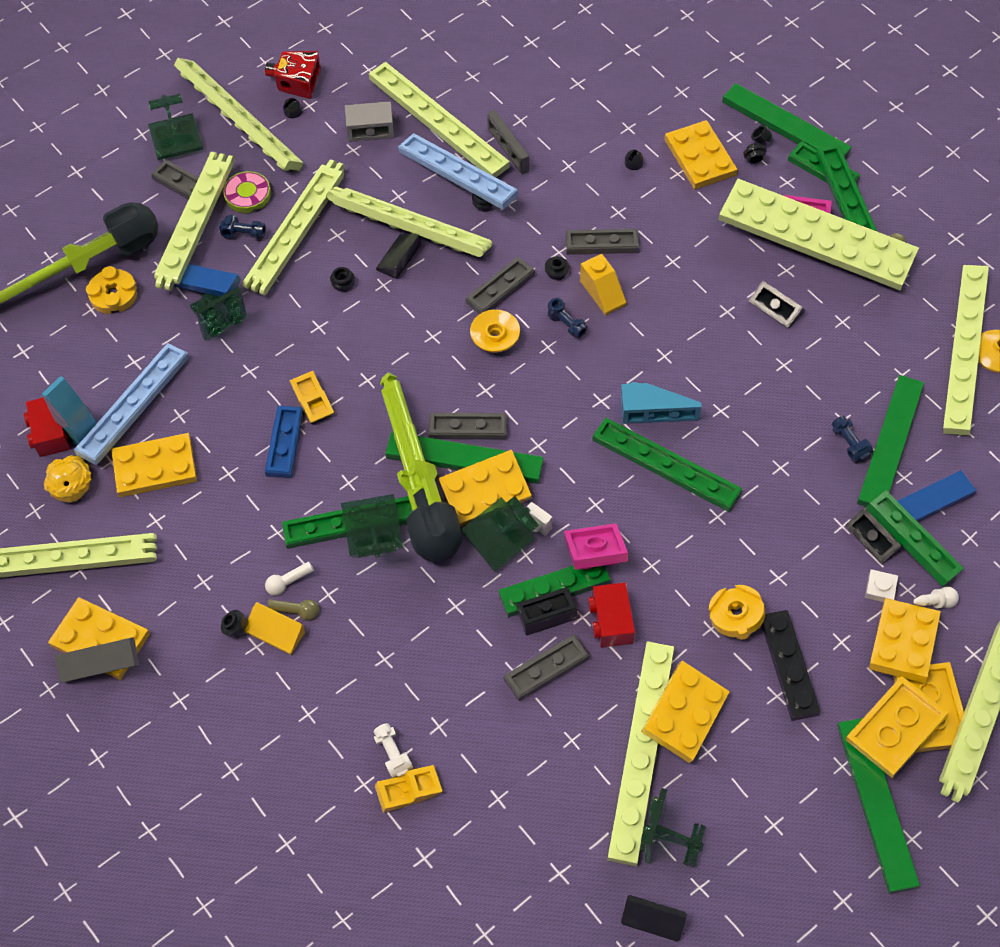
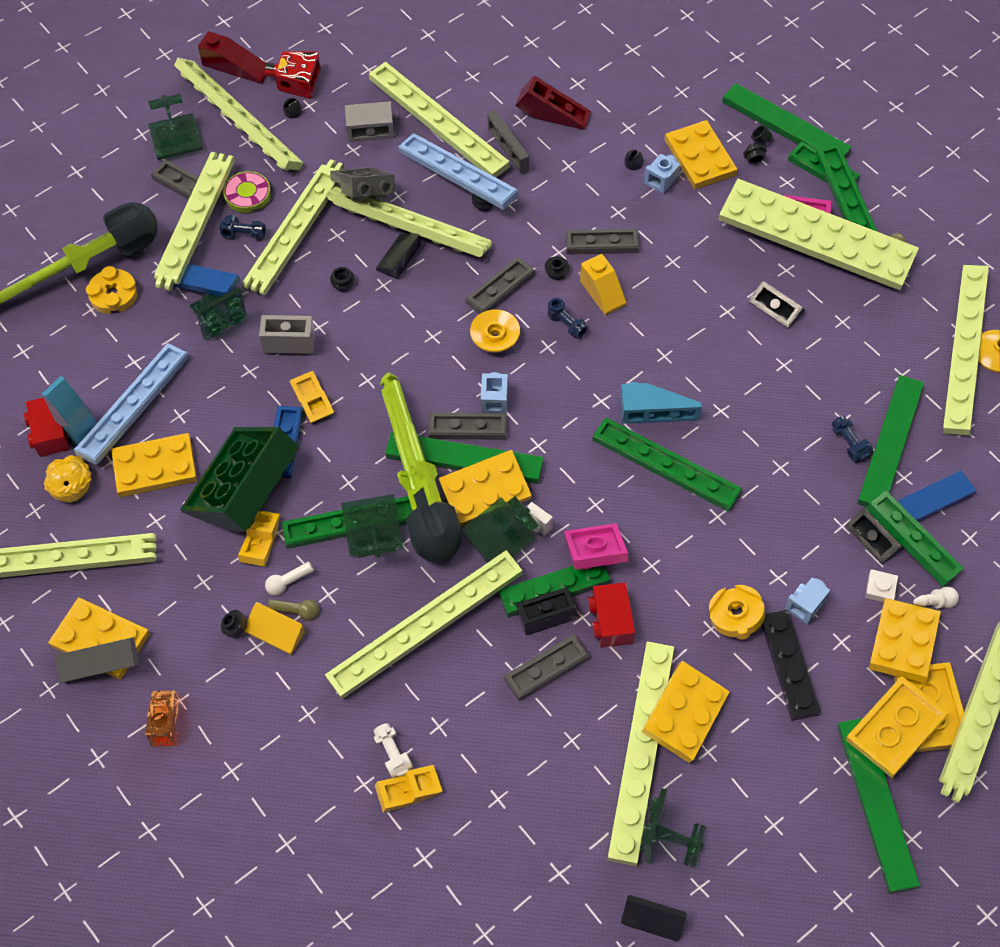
none -> clear orange leg [145,690,179,747]
none -> dark green slope [180,427,300,532]
none -> dark red slope [198,31,267,84]
none -> yellow slope [238,510,280,567]
none -> light grey brick [259,315,315,354]
none -> yellowish green plate [325,550,523,699]
none -> dark grey plate [330,167,395,200]
none -> light blue brick [481,372,508,414]
none -> dark red slope [515,75,591,130]
none -> light blue brick [644,154,680,194]
none -> light blue brick [785,578,830,625]

